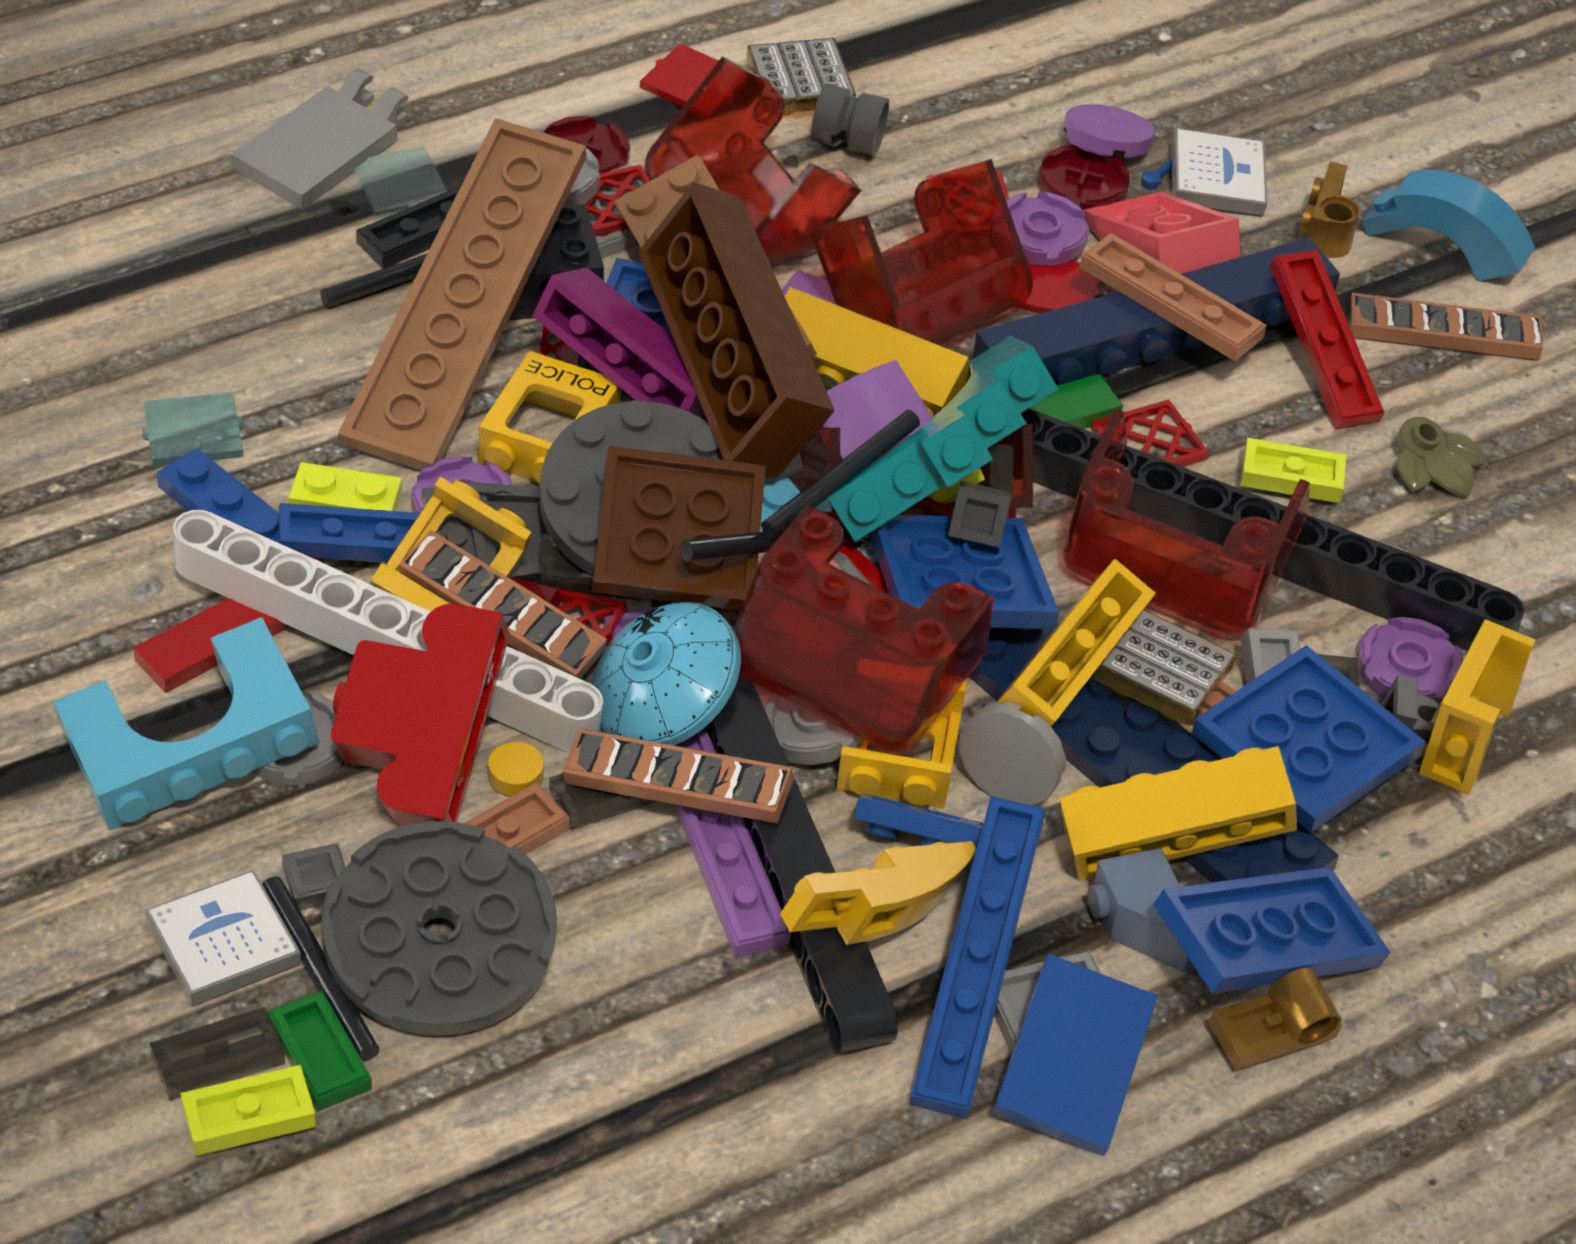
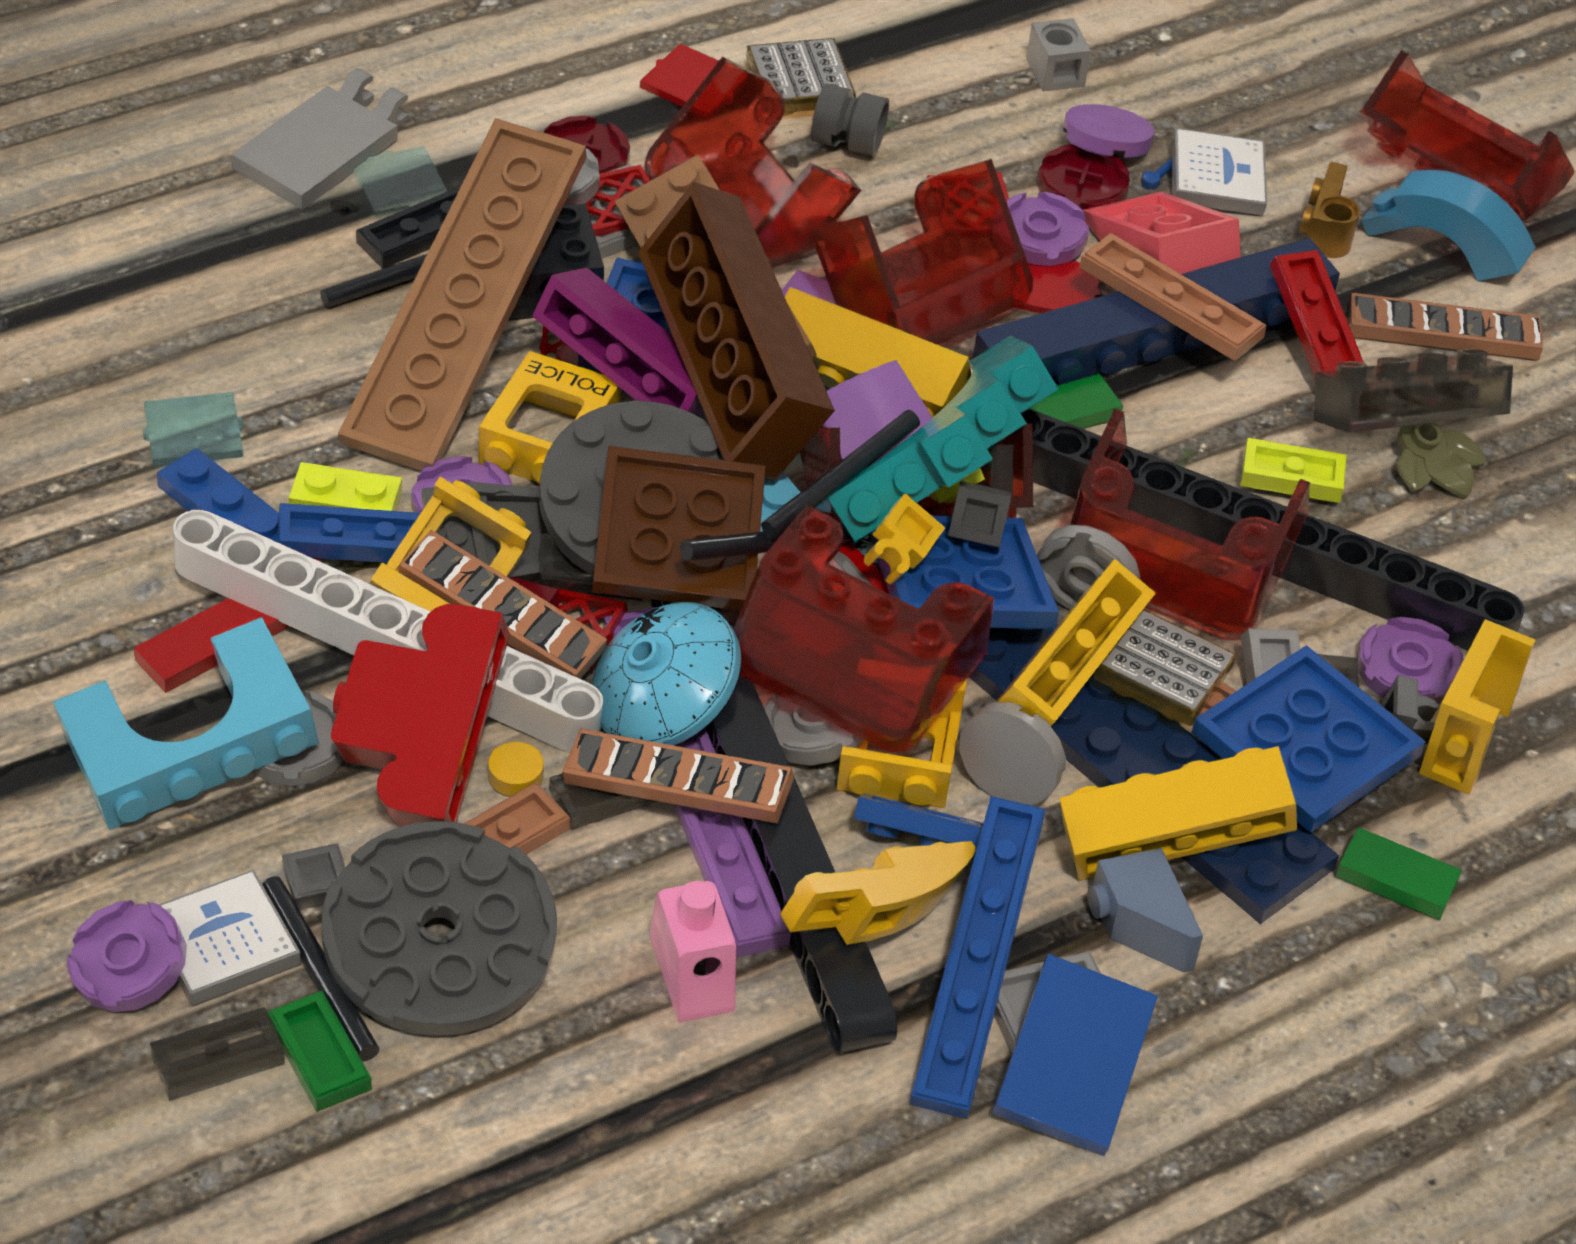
neon yellow plate [181,1065,316,1156] -> none
red window [1090,399,1210,467] -> none
blue plate [1153,867,1391,994] -> none
pearl gold plate [1209,968,1342,1071] -> none
none -> medium lavender tile [67,900,187,1012]
none -> bright pink torso [649,881,736,1023]
none -> yellow plate [864,494,945,585]
none -> light grey brick [1026,18,1091,91]
none -> light grey tile [1037,525,1140,610]
none -> clear smoke brick [1314,349,1513,433]
none -> green tile [1335,827,1462,920]
none -> clear red windscreen [1360,50,1575,221]

